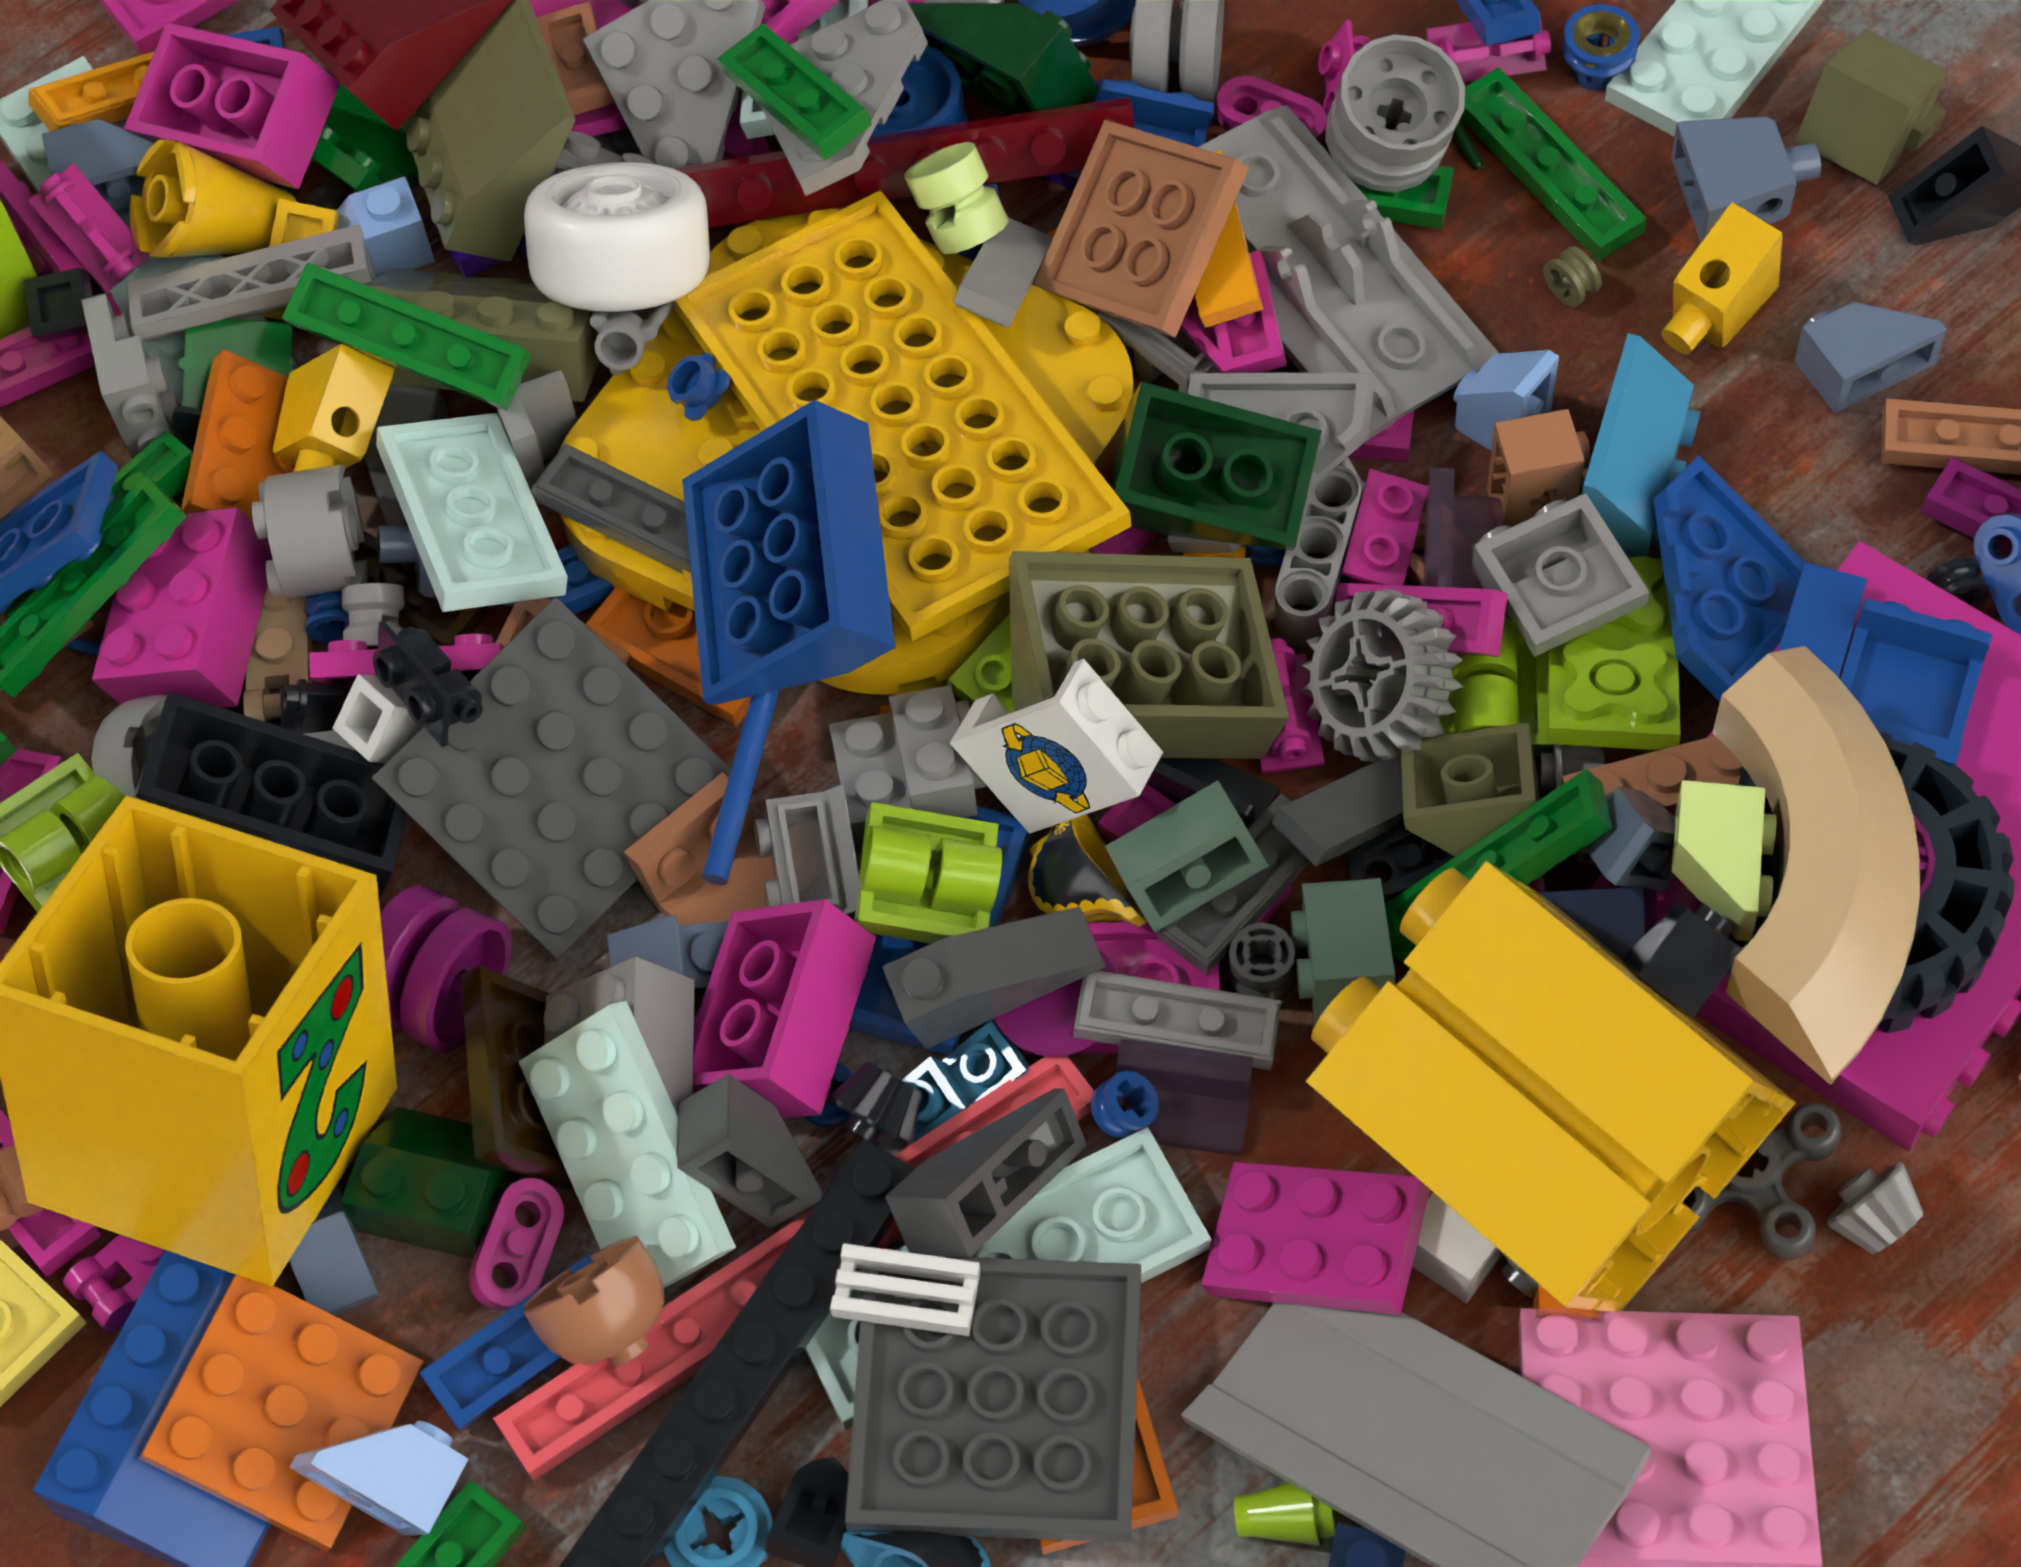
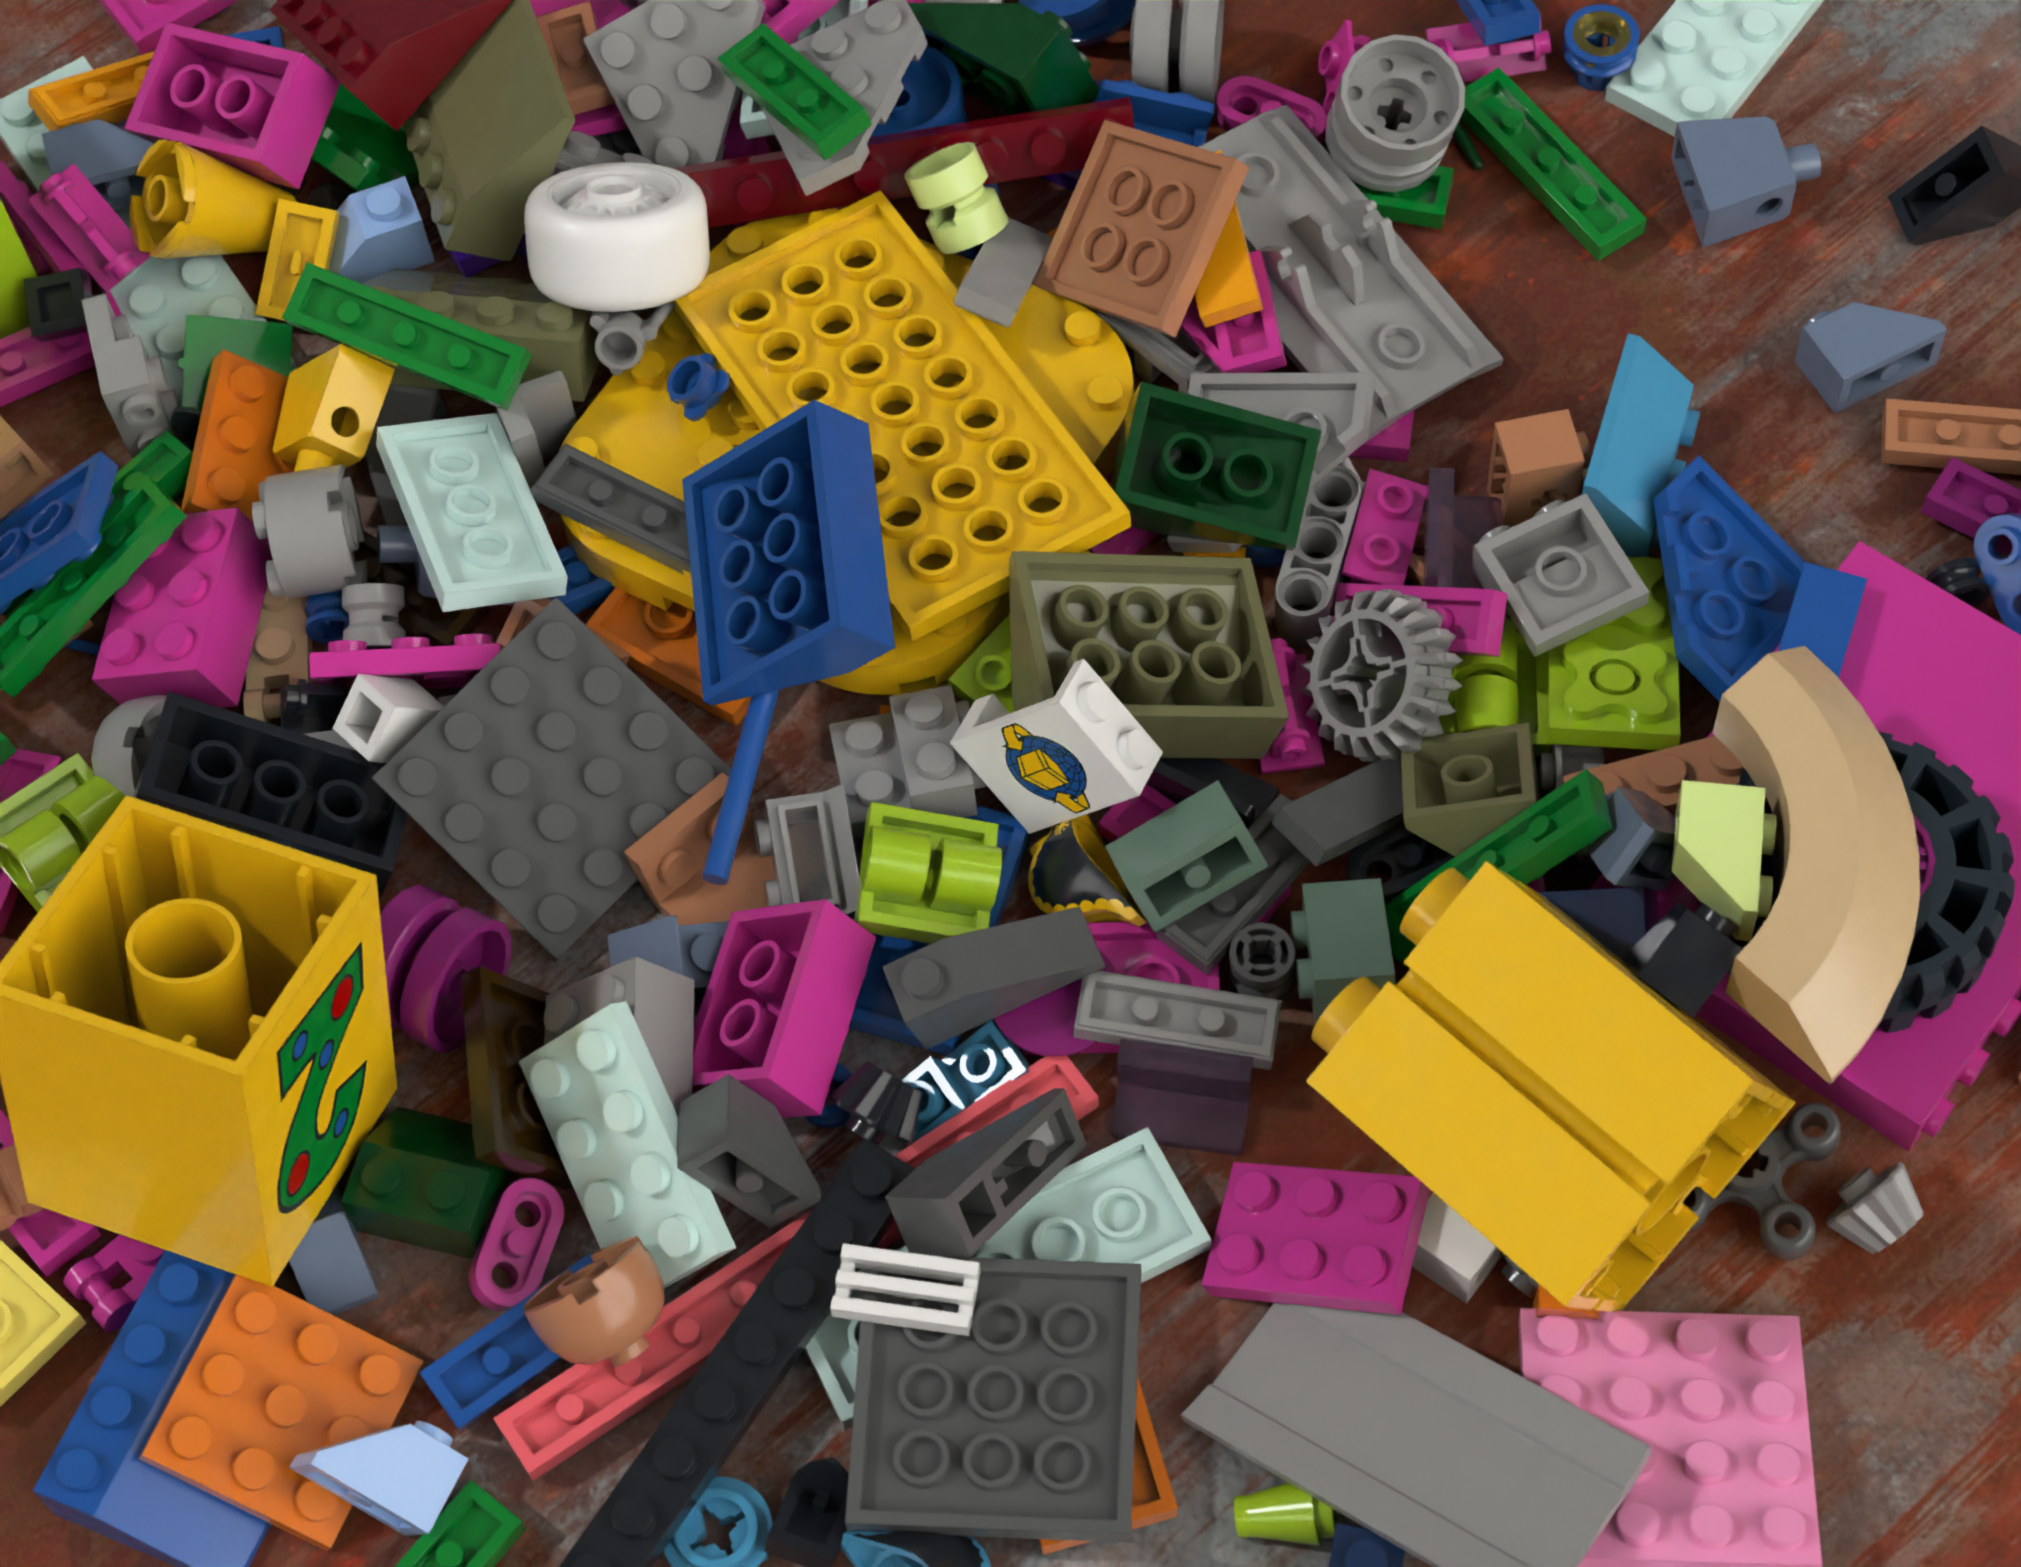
light grey fence [127,224,376,343] -> none
black hinge [373,621,483,747] -> none
blue bush [1090,1070,1159,1139] -> none
light blue slope [1453,350,1559,451] -> none
olive bush [1543,246,1602,308] -> none
yellow torso [1661,202,1783,355] -> none
olive plate [1795,29,1948,185] -> none
blue panel [1840,599,1992,768] -> none

